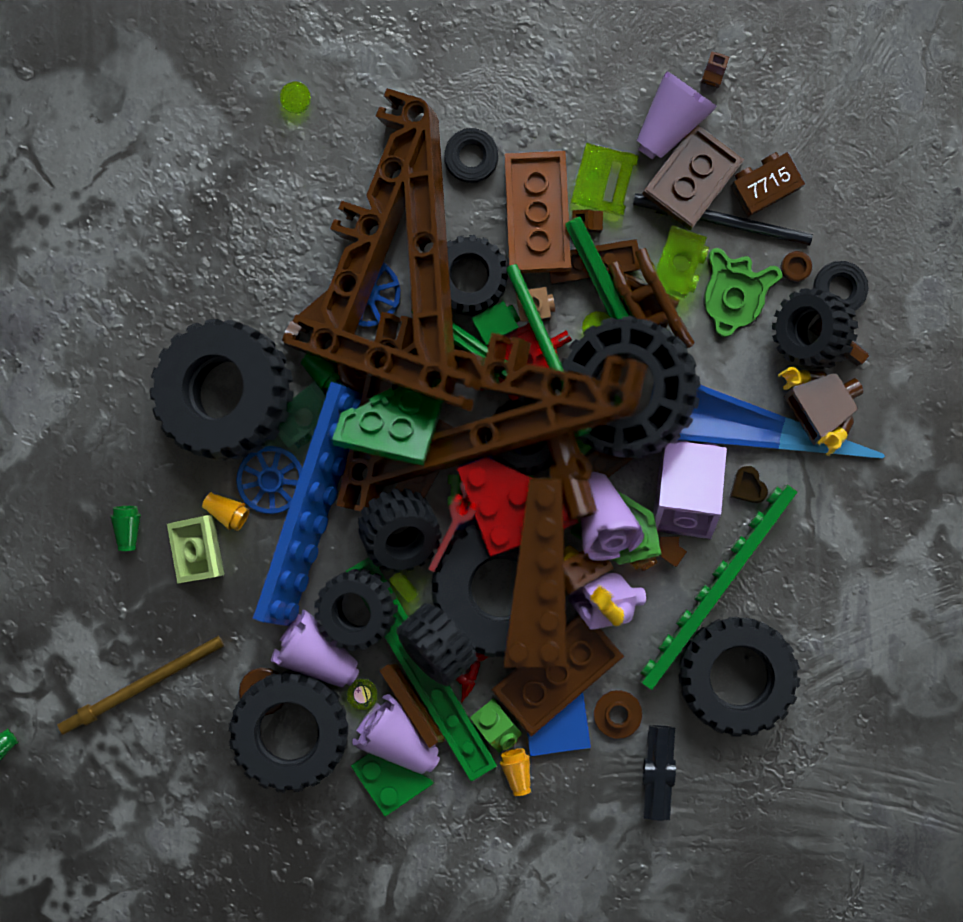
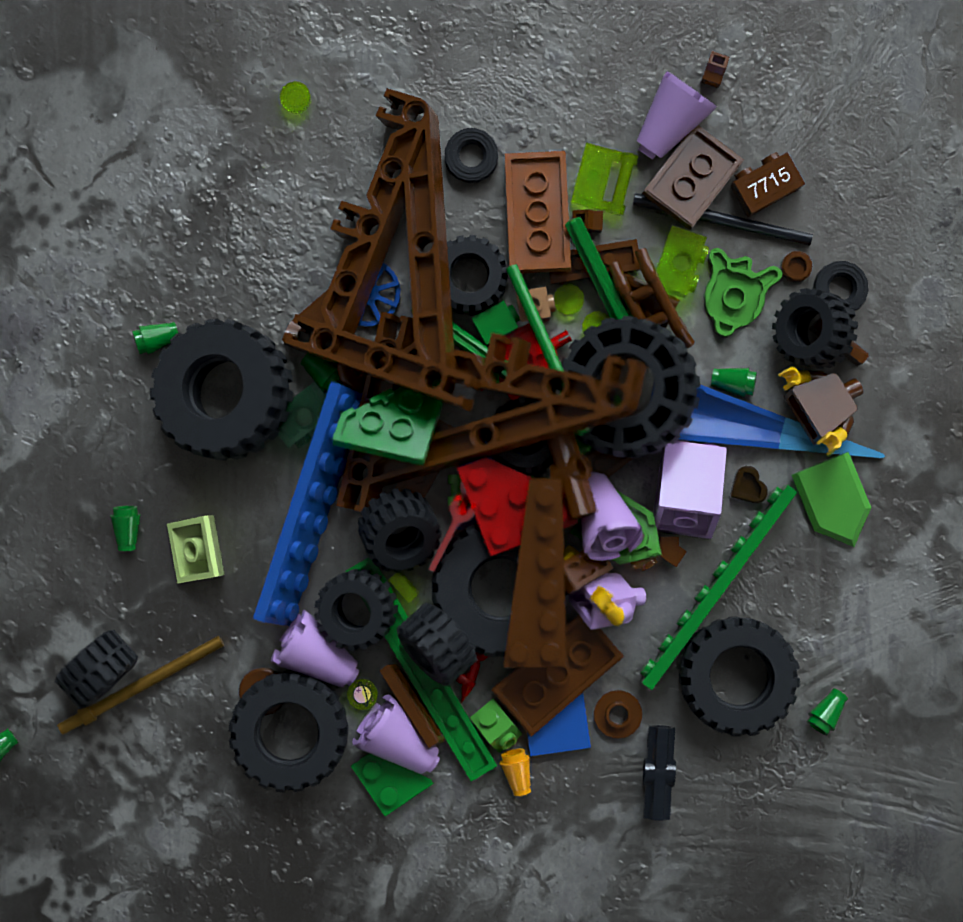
light orange cone [202,492,250,531] -> none
blue wheel [236,446,302,514] -> none
none -> black tyre [55,630,138,709]
none -> green cone [132,322,178,355]
none -> clear neon green tile [554,284,584,315]
none -> green cone [711,368,757,398]
none -> bright green tile [791,451,871,547]
none -> green cone [807,688,848,736]

